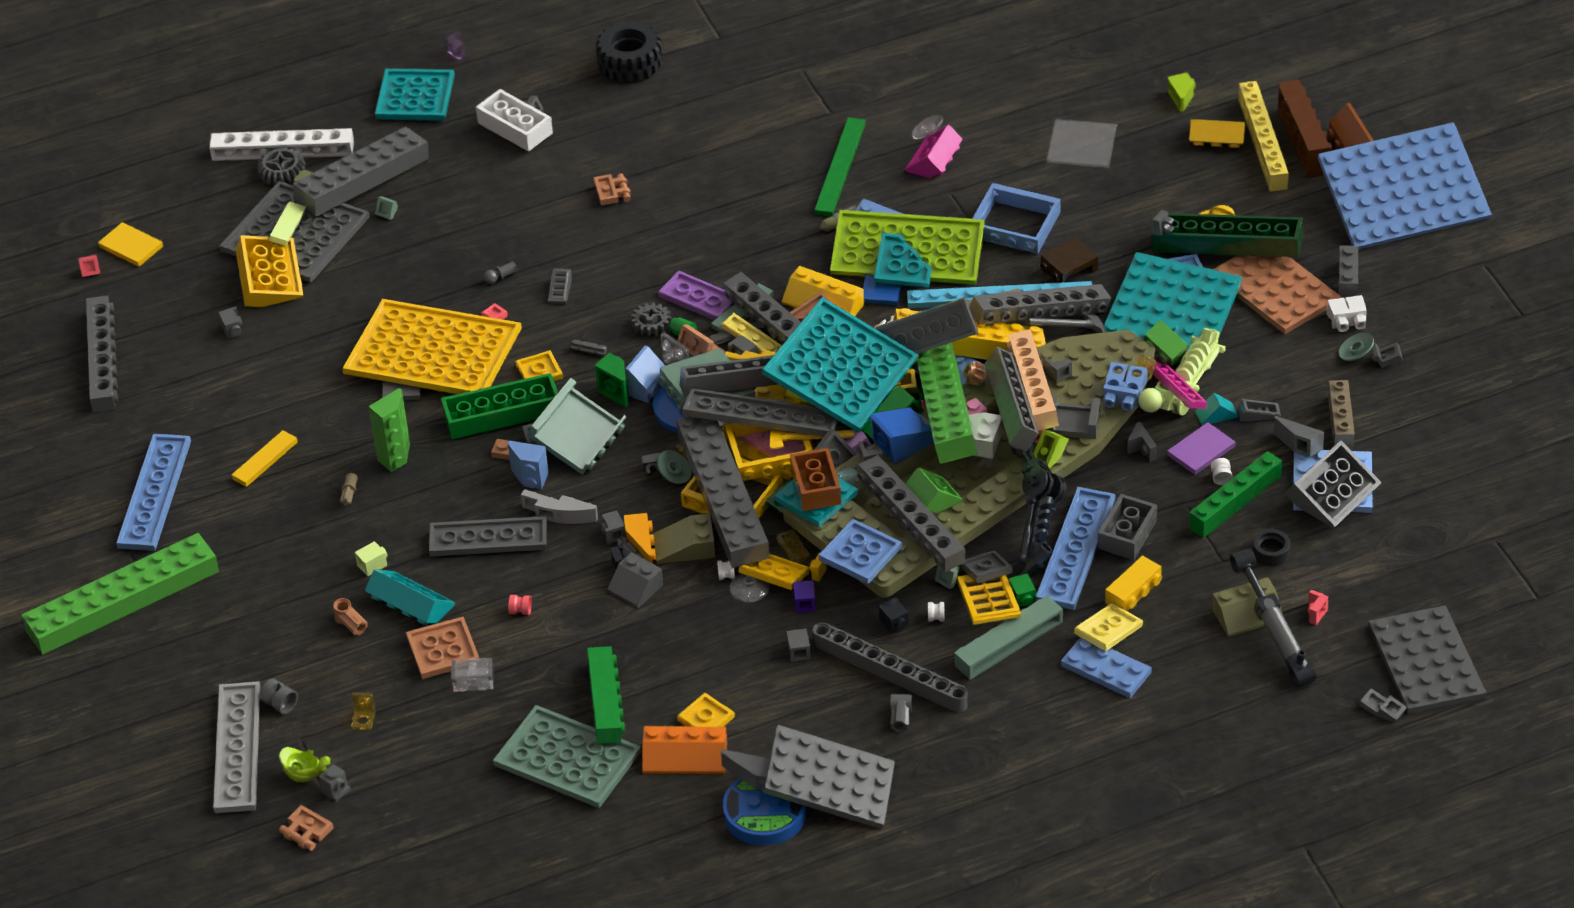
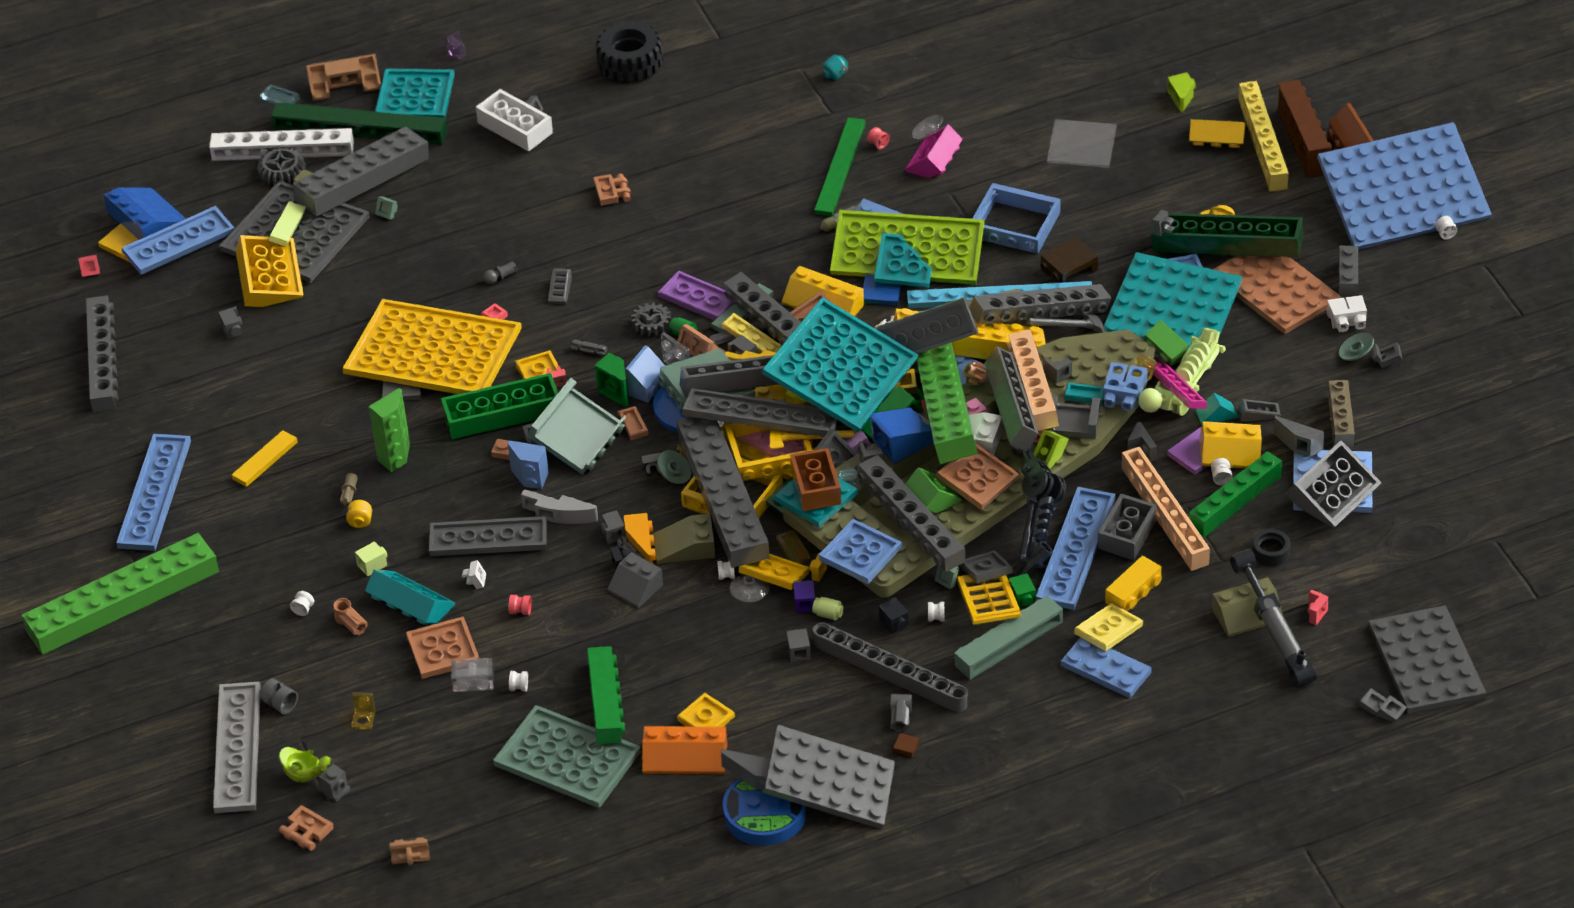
none -> blue slope [104,188,186,240]
none -> medium blue plate [122,206,234,275]
none -> clear light blue tile [261,84,300,104]
none -> dark green brick [271,102,447,145]
none -> white wheel [290,591,314,616]
none -> medium nougat bracket [307,54,381,101]
none -> yellow head [346,500,372,528]
none -> medium nougat hips [390,837,430,866]
none -> white tile [462,560,486,589]
none -> white wheel [509,671,528,691]
none -> coral tile [546,366,566,388]
none -> nougat tile [618,406,648,441]
none -> yellowish green brick [812,597,843,620]
none -> teal head [822,55,849,81]
none -> coral wheel [867,127,890,149]
none -> reddish brown tile [893,733,920,757]
none -> nougat plate [936,442,1019,510]
none -> teal tile [1064,382,1104,405]
none -> light nougat brick [1122,447,1210,571]
none -> yellow slope [1199,422,1262,468]
none -> white wheel [1435,216,1457,239]

